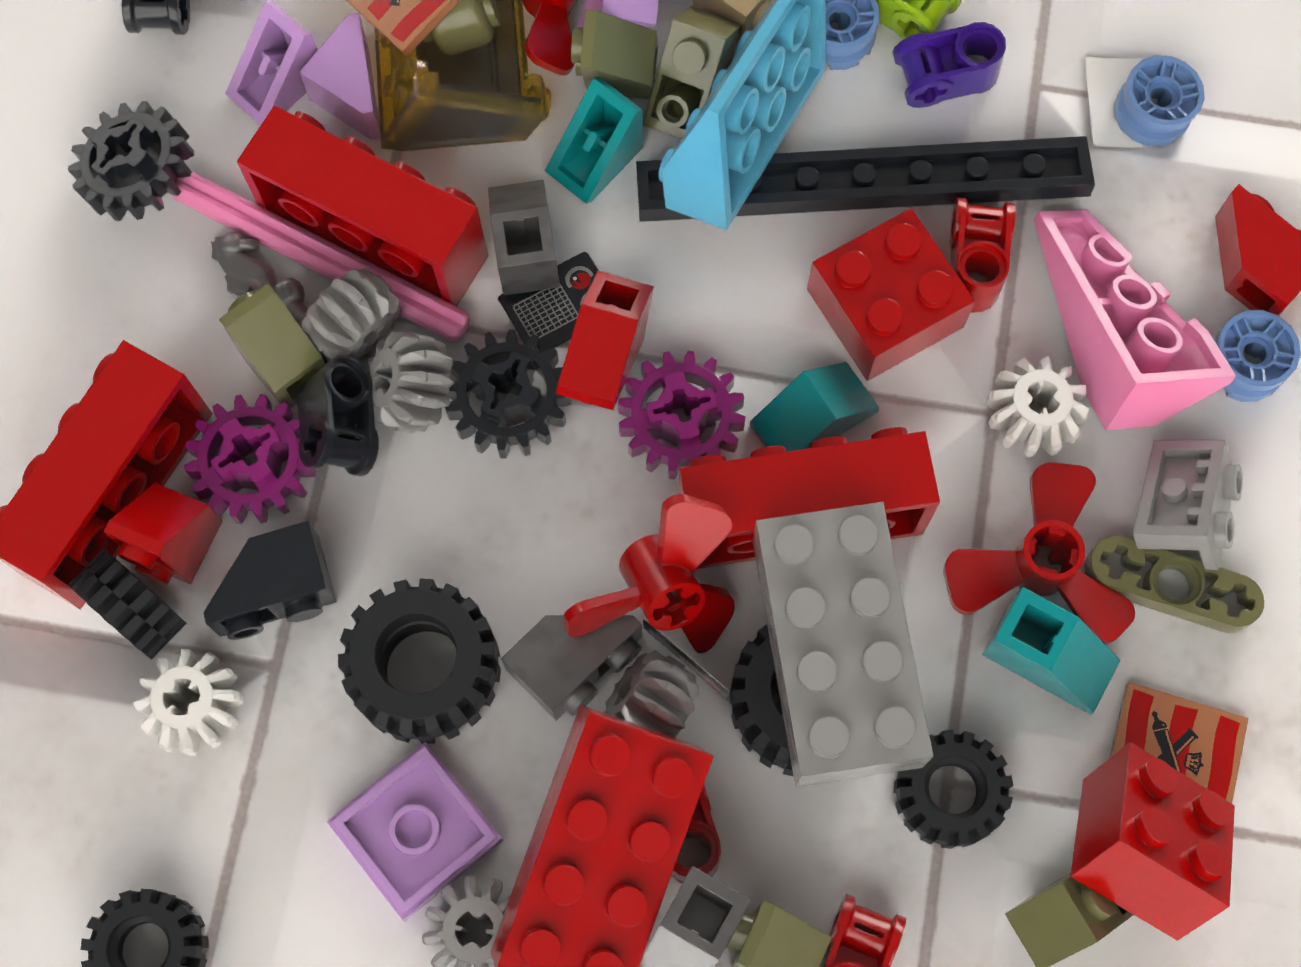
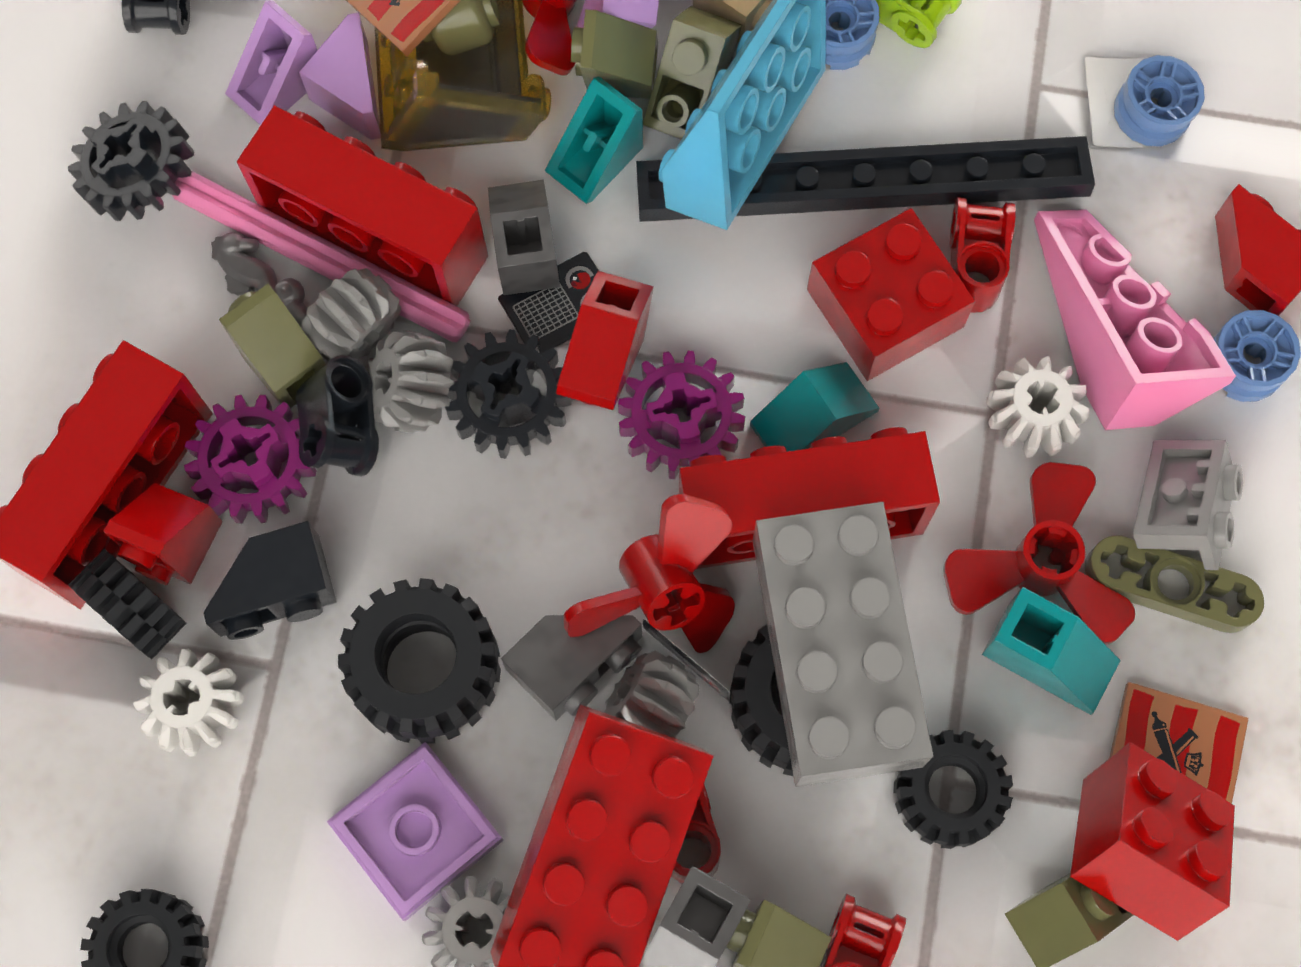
dark purple piece [892,22,1006,108] -> none

